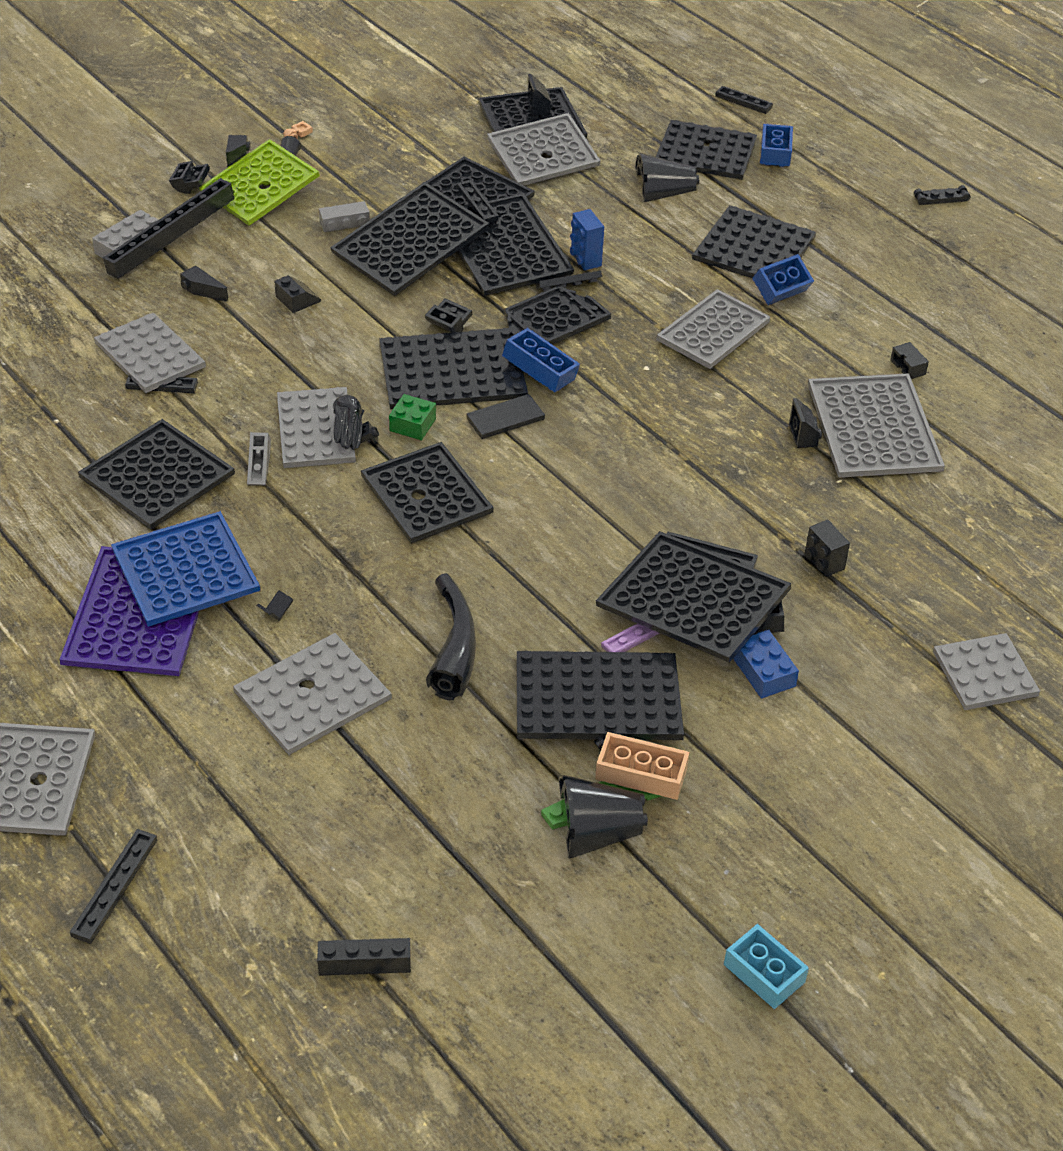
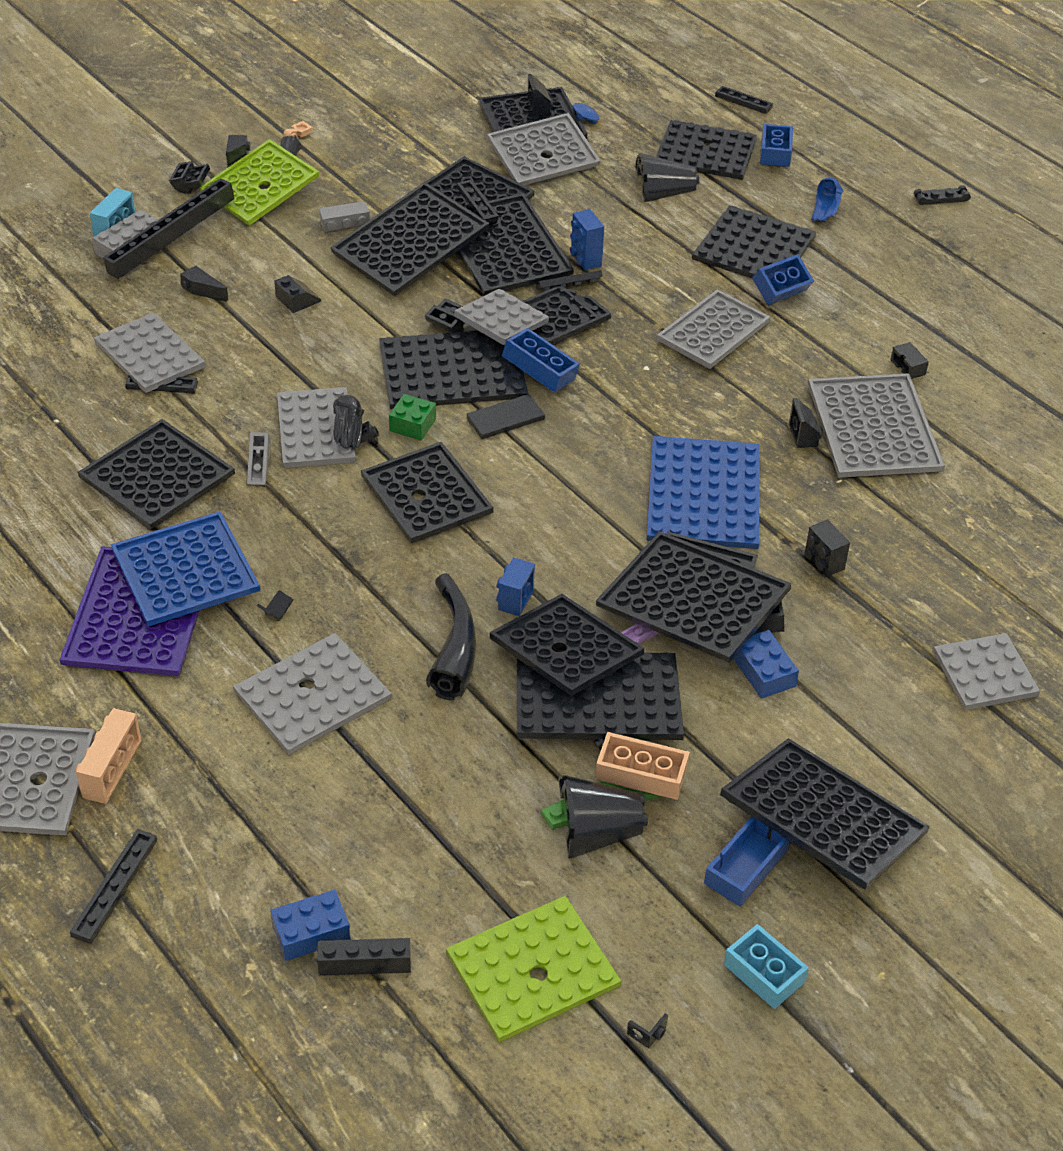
none -> light nougat brick [76,708,141,804]
none -> medium azure brick [90,188,135,236]
none -> blue brick [270,890,351,961]
none -> lime plate [446,895,621,1043]
none -> light grey plate [454,289,549,345]
none -> black plate [489,594,644,696]
none -> blue brick [496,557,535,616]
none -> blue dish [572,103,600,123]
none -> black bracket [627,1013,668,1049]
none -> blue plate [646,436,760,549]
none -> blue piece [704,816,790,907]
none -> black plate [720,738,930,890]
none -> blue hair [811,178,844,222]

